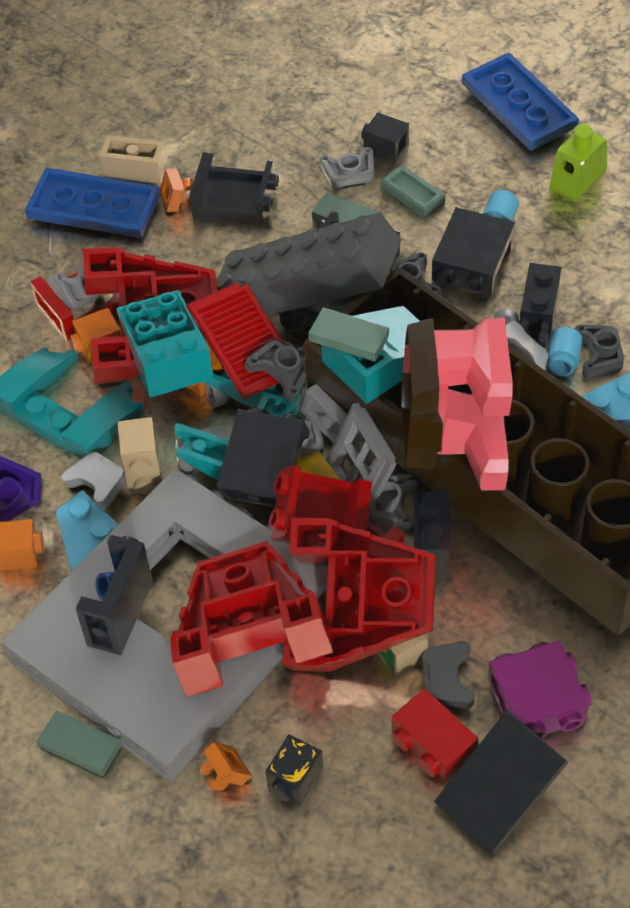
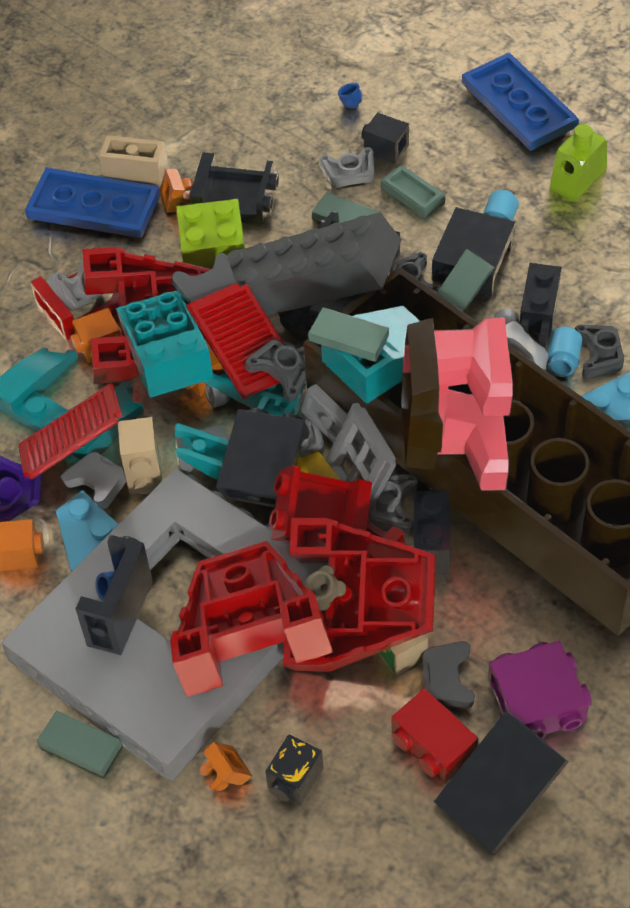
none -> red window [18,383,122,480]
none -> dark grey piece [172,253,236,304]
none -> lime brick [176,199,245,269]
none -> dark tan plate [304,566,346,610]
none -> blue hinge [338,83,363,109]
none -> sand green tile [437,249,494,312]

